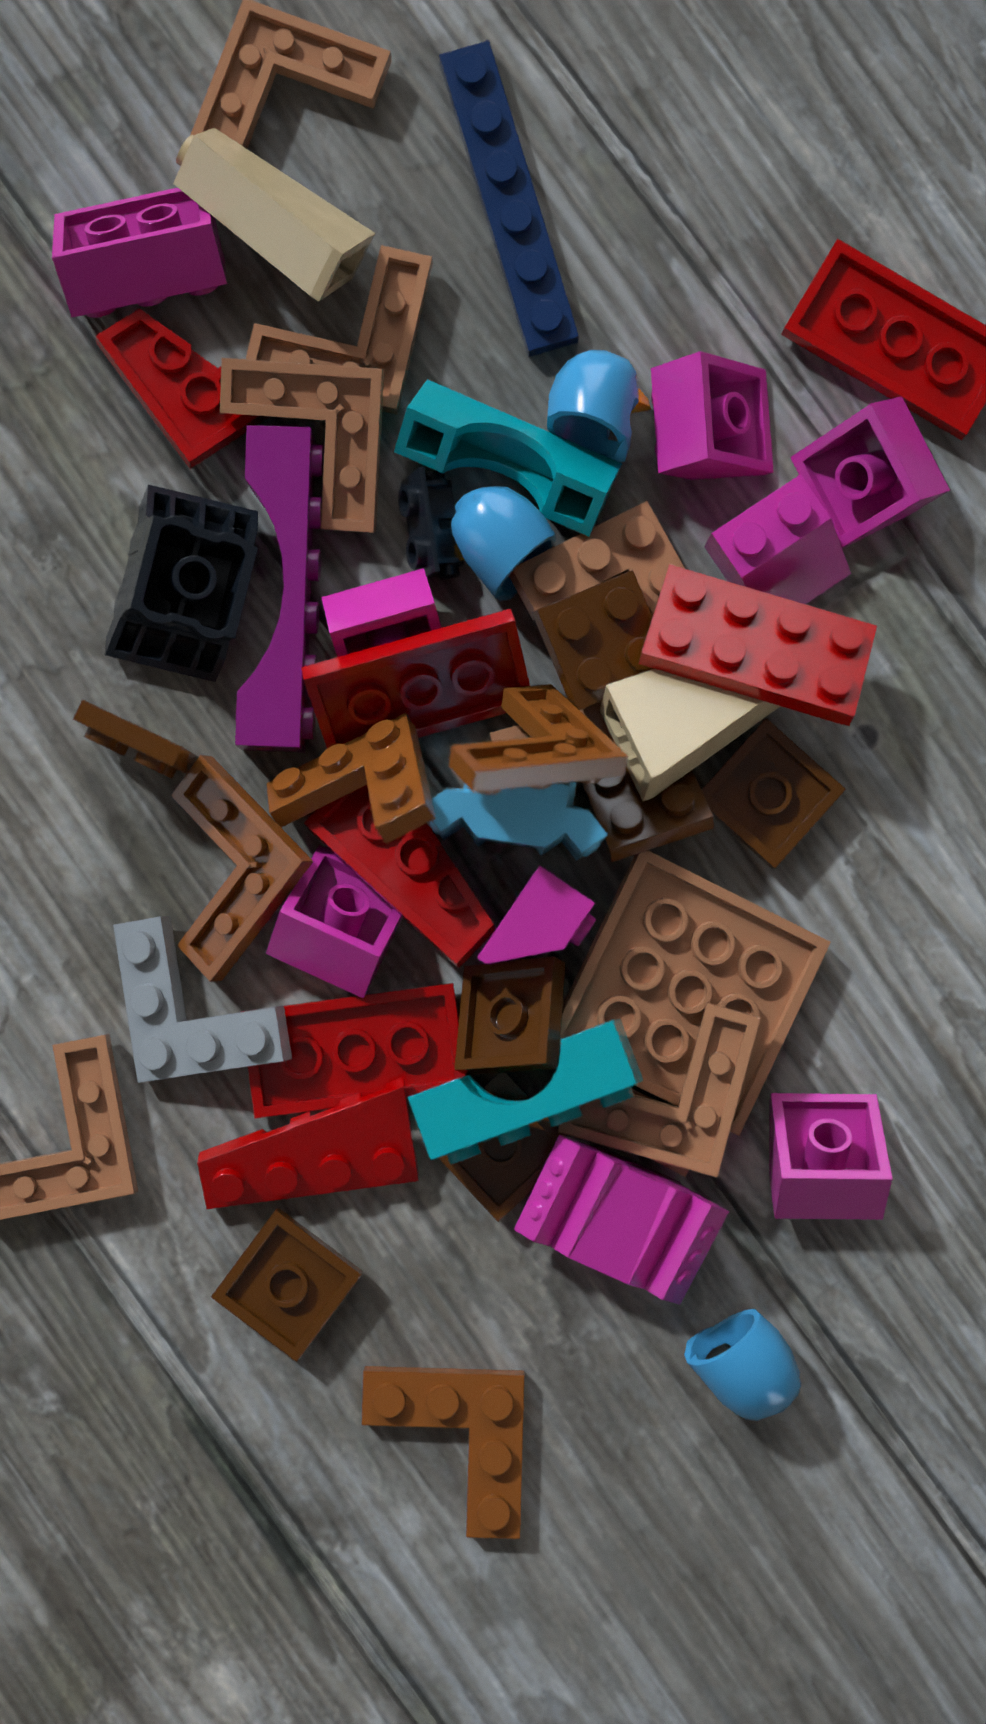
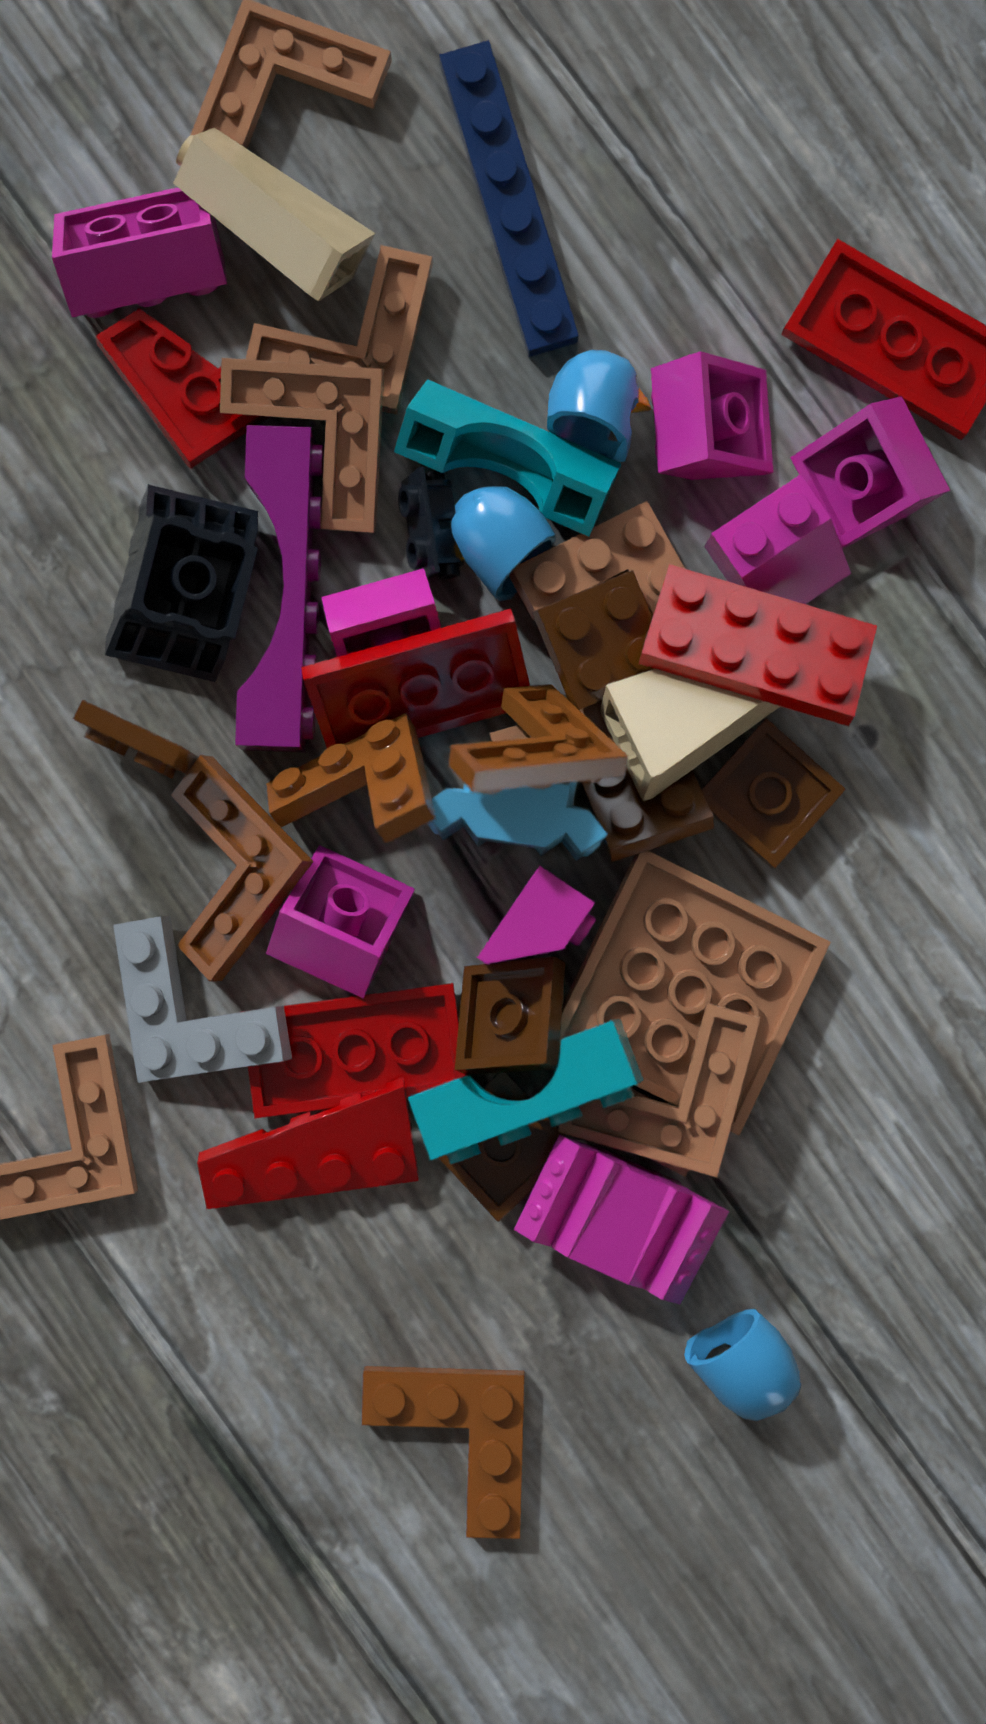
reddish brown plate [211,1207,363,1362] -> none
red wing [304,785,496,968] -> none
dark pink slope [769,1093,893,1220] -> none

